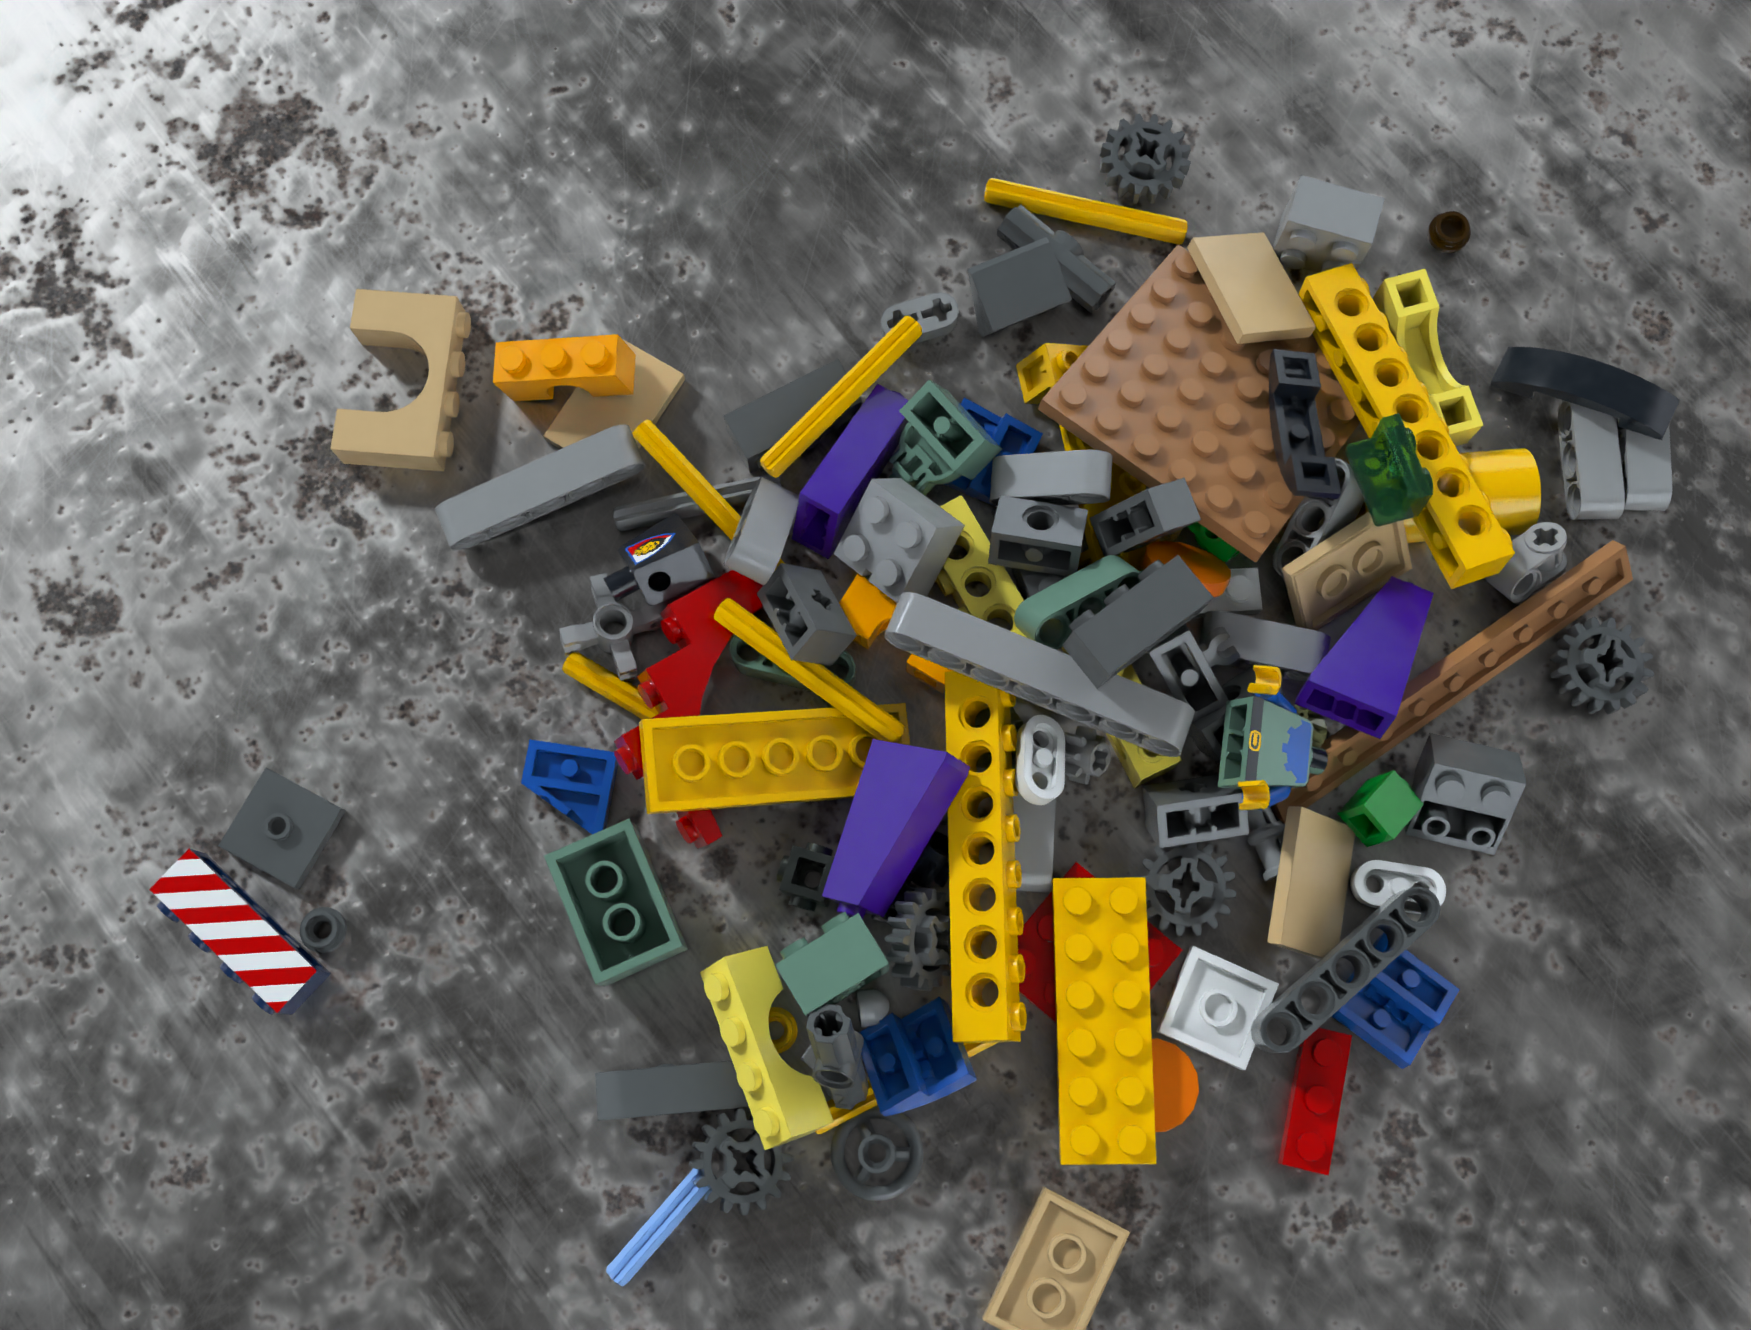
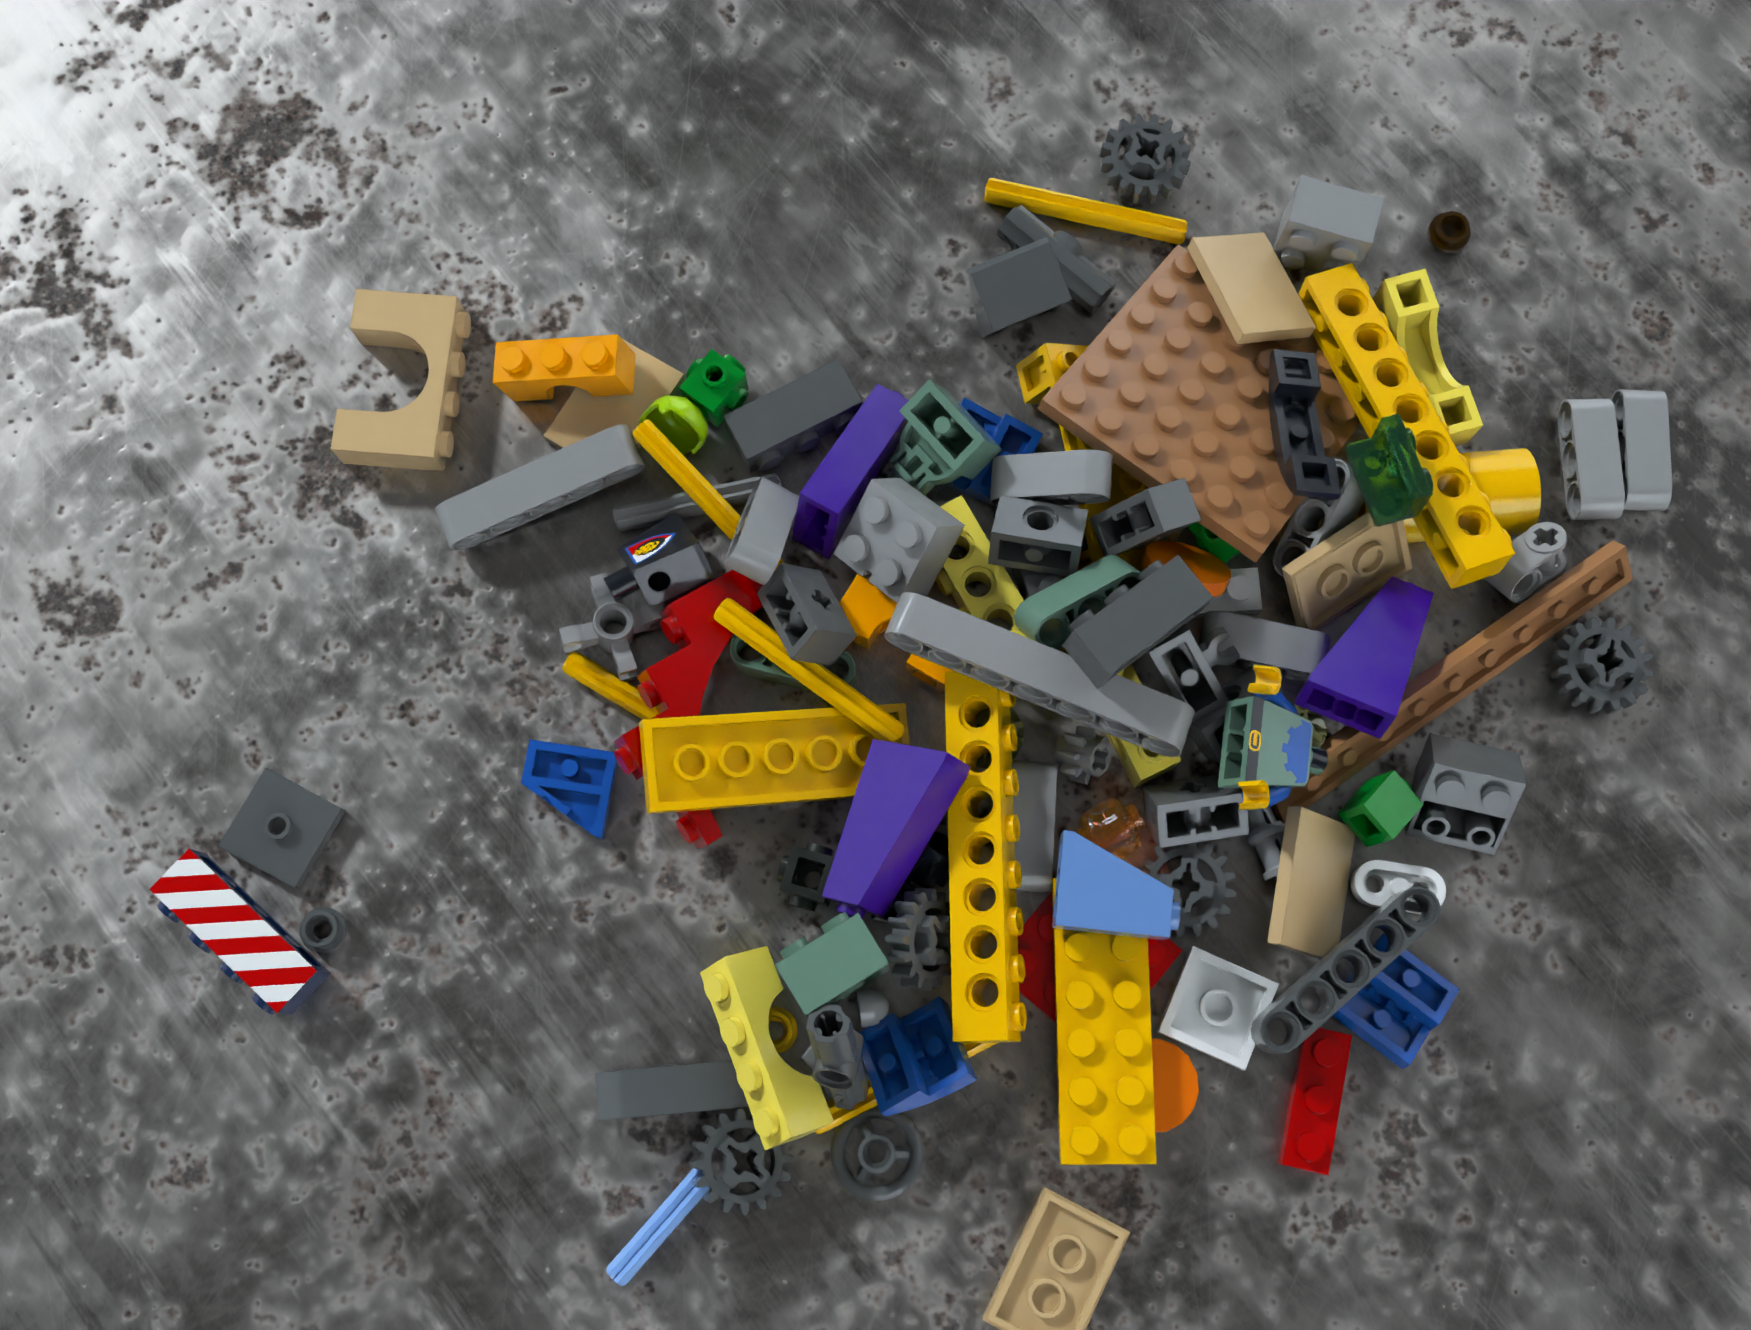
sand green brick [544,818,688,987] -> none
yellow axle [760,316,922,478] -> none
light grey beam [881,292,959,345] -> none
white plate [1015,715,1065,805] -> none
black slope [1491,347,1680,440] -> none
none -> lime hair [638,395,708,455]
none -> green brick [679,349,749,427]
none -> medium blue slope [1052,830,1181,940]
none -> clear orange head [1075,797,1146,859]

